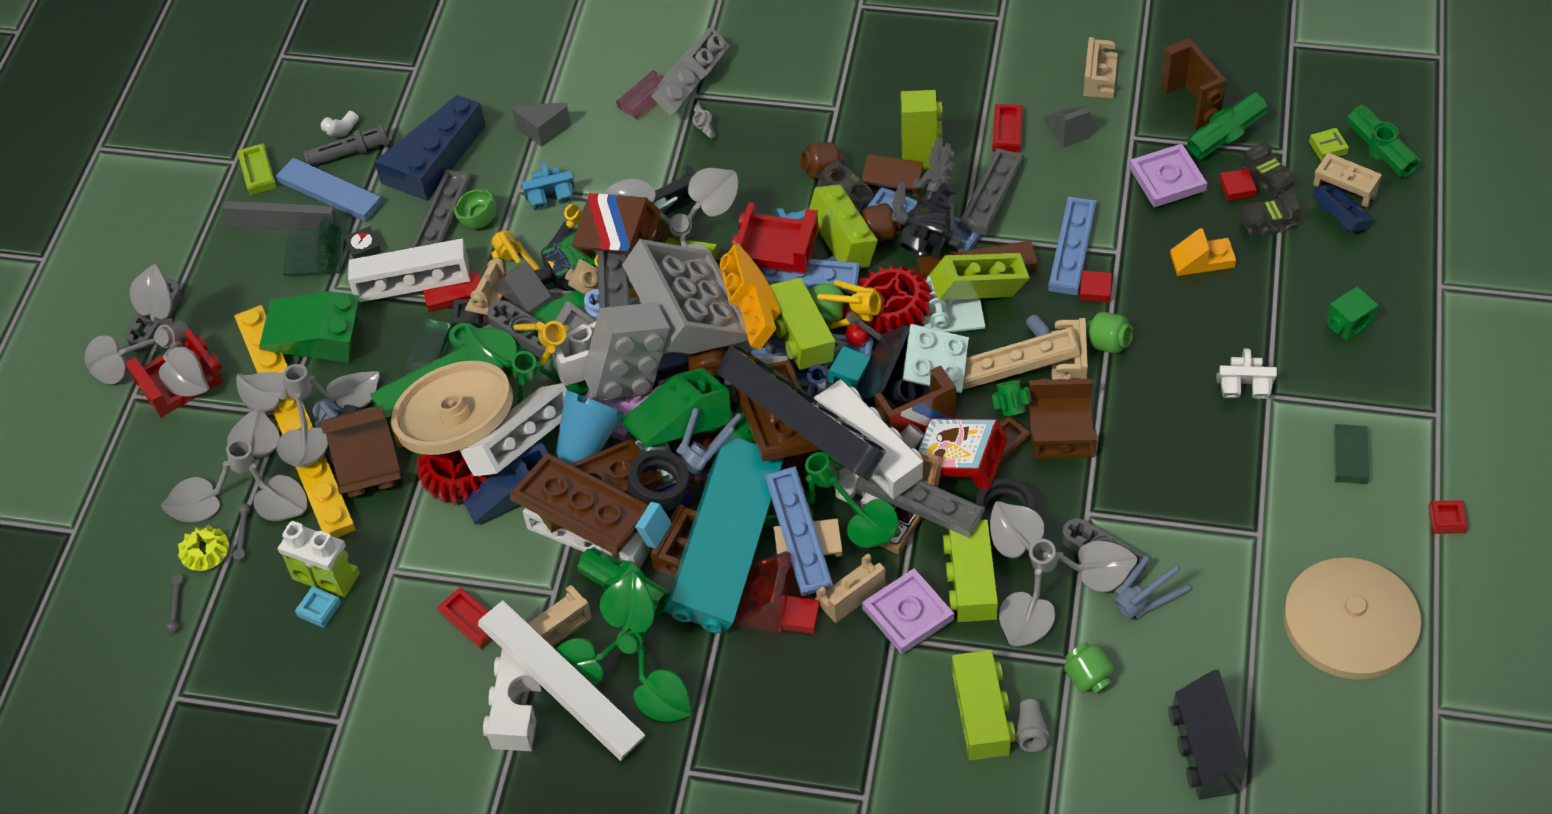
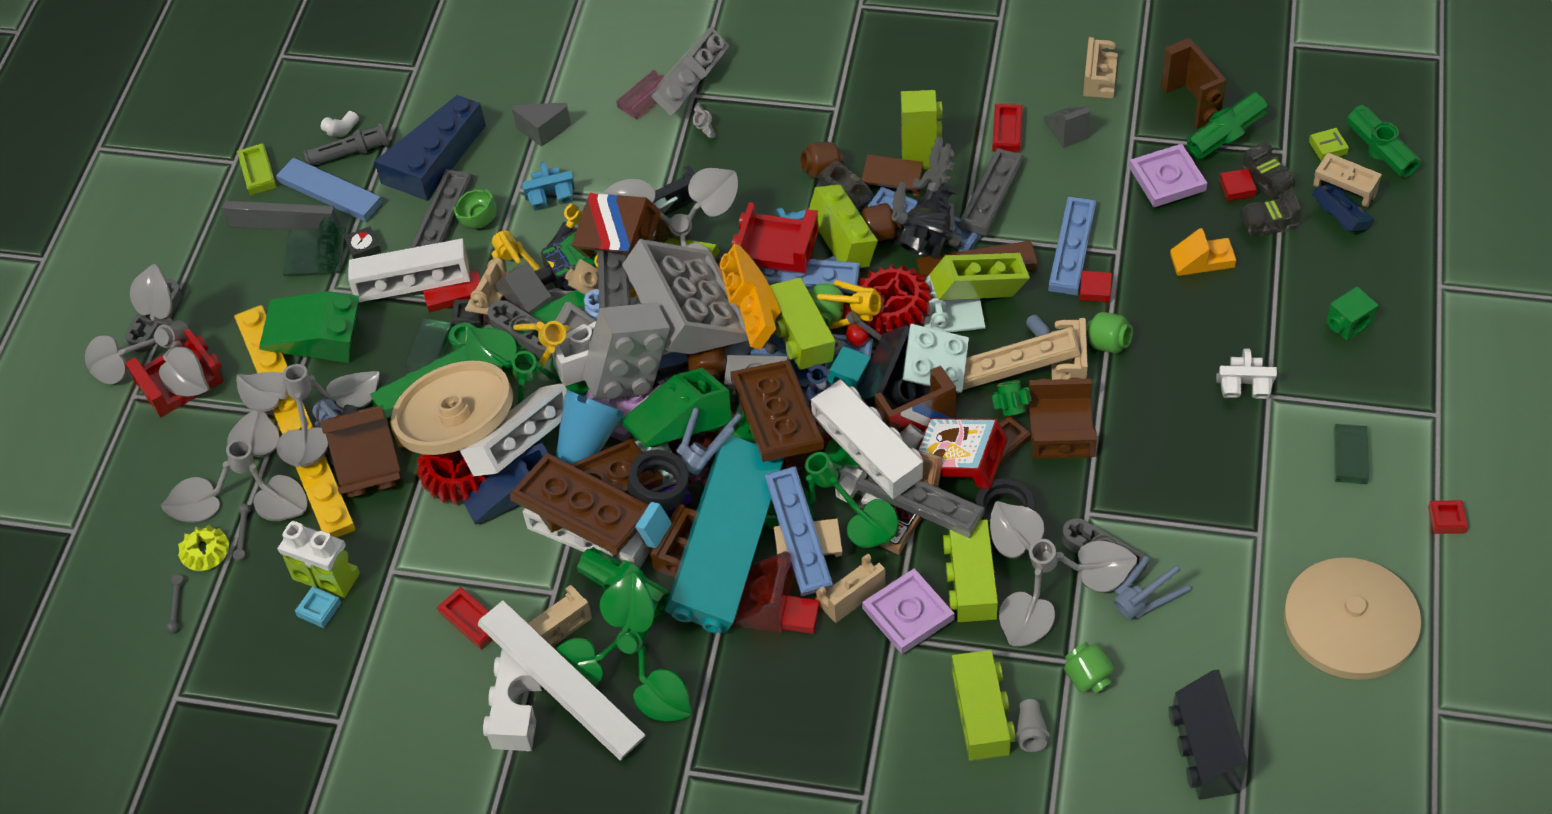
black beam [716,344,887,480] -> none

